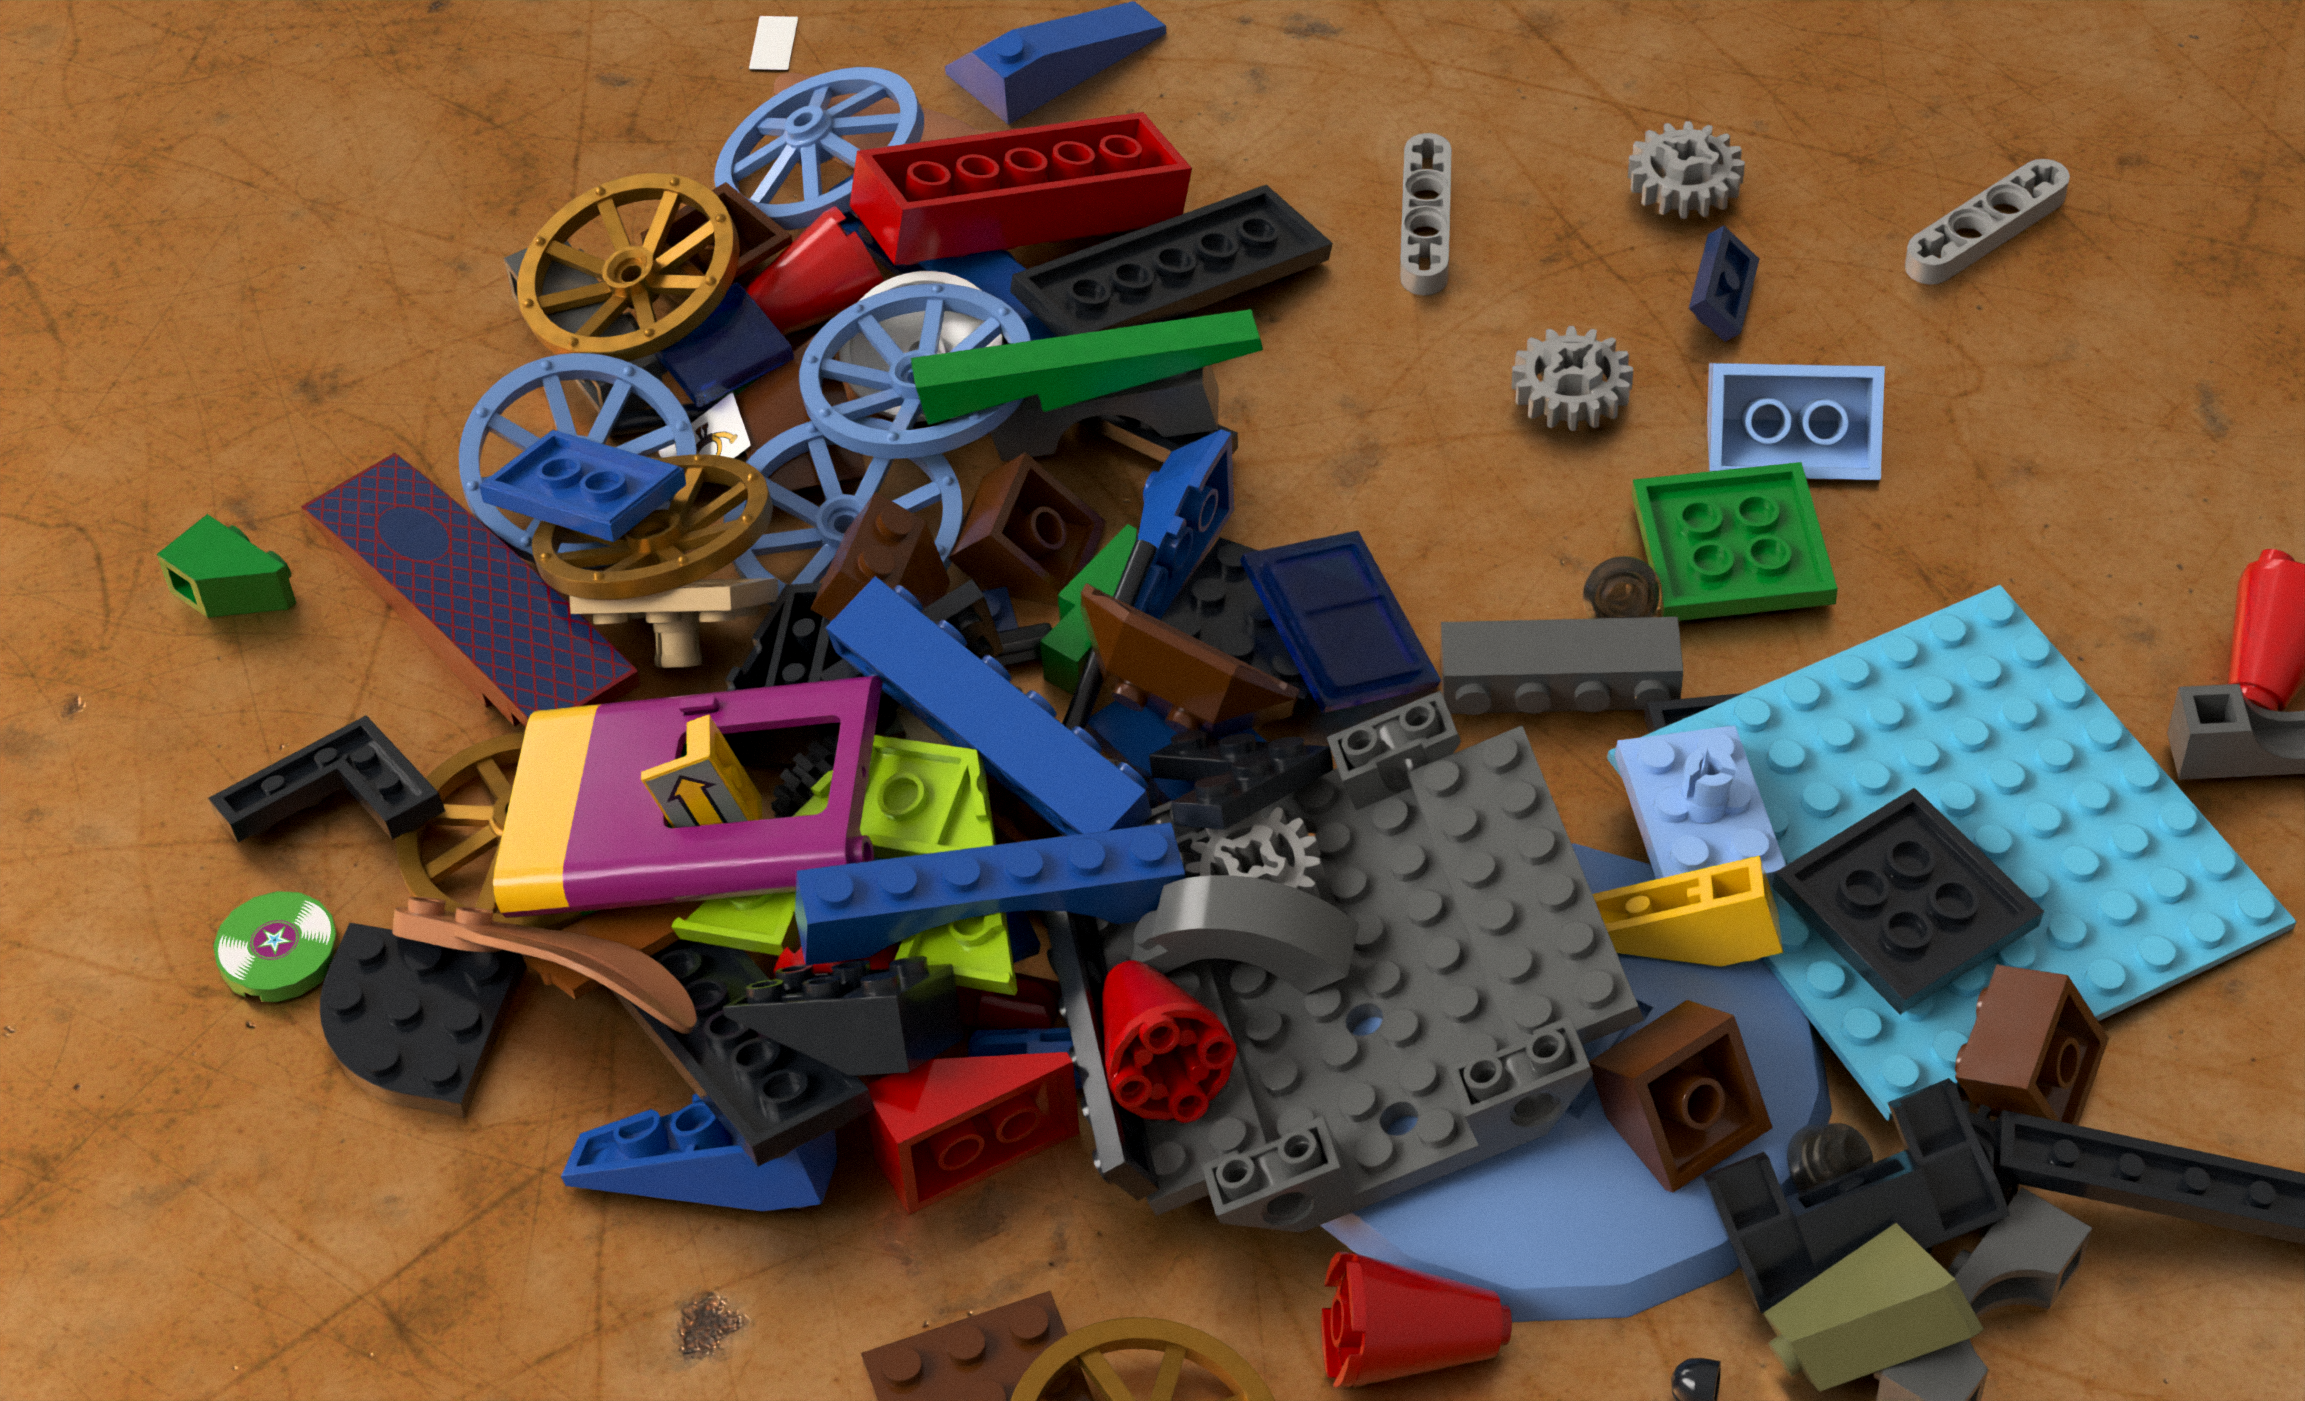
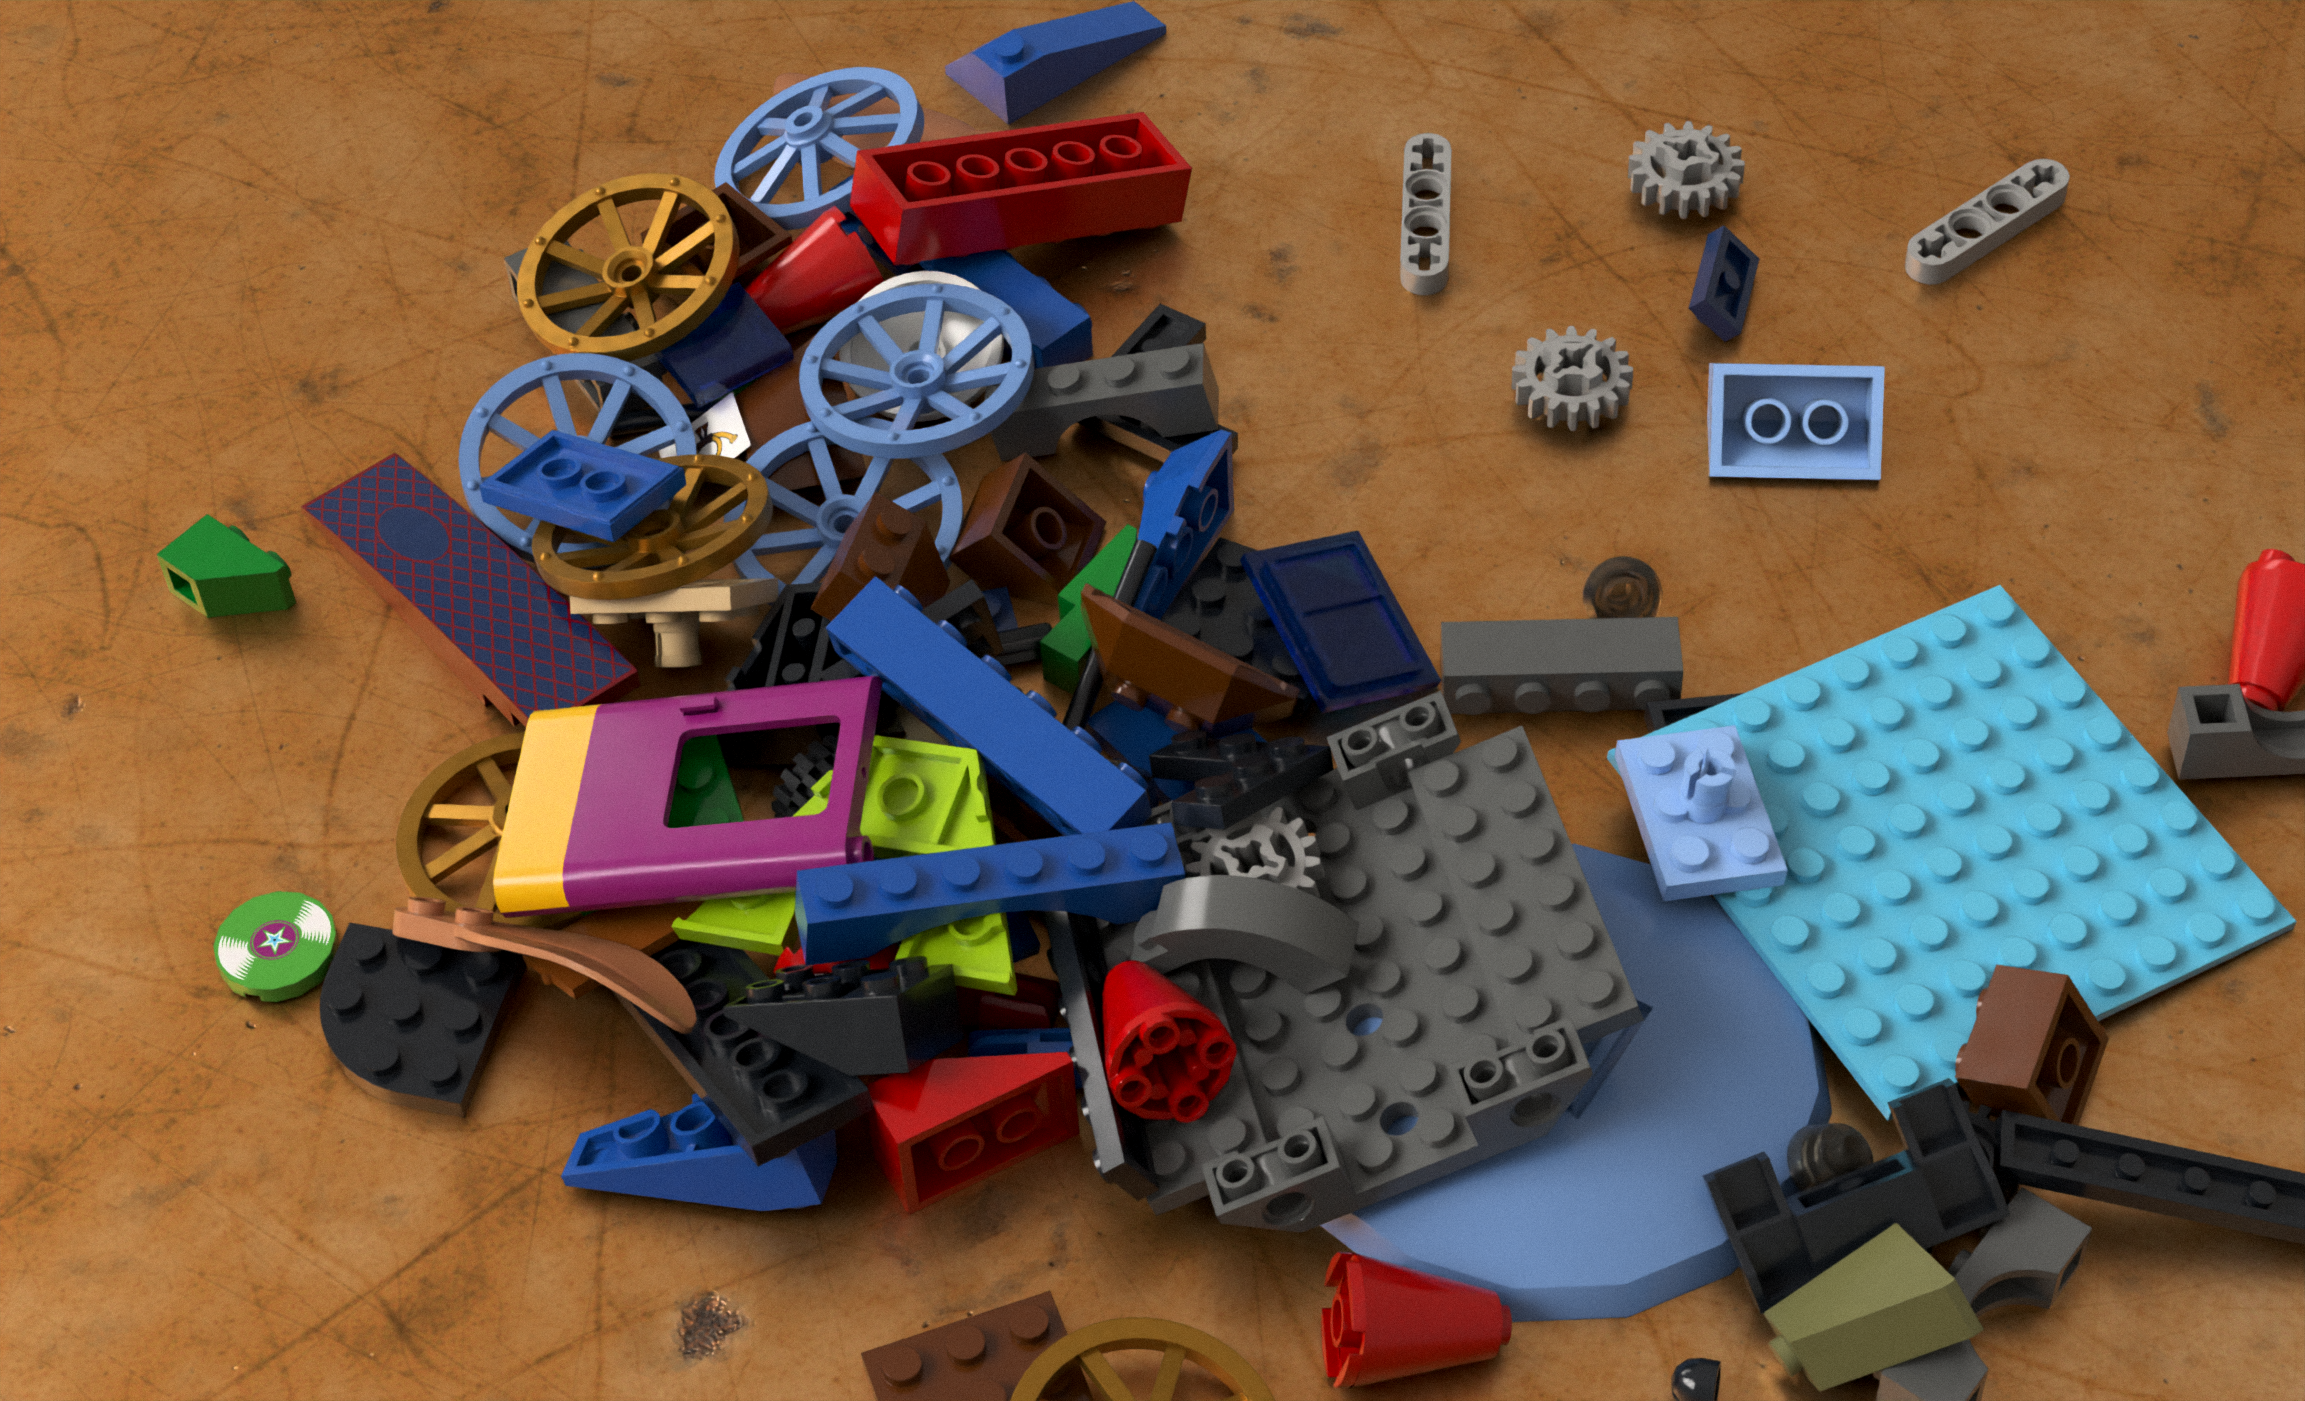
black plate [208,715,446,843] -> none
panel [641,715,763,828] -> none
white sticker [749,16,798,70] -> none
green slope [911,309,1263,425] -> none
black plate [1010,185,1333,337] -> none
reddish brown slope [1589,1000,1773,1193] -> none
yellow slope [1592,856,1783,967] -> none
green plate [1632,462,1838,621] -> none
black plate [1772,788,2044,1015] -> none

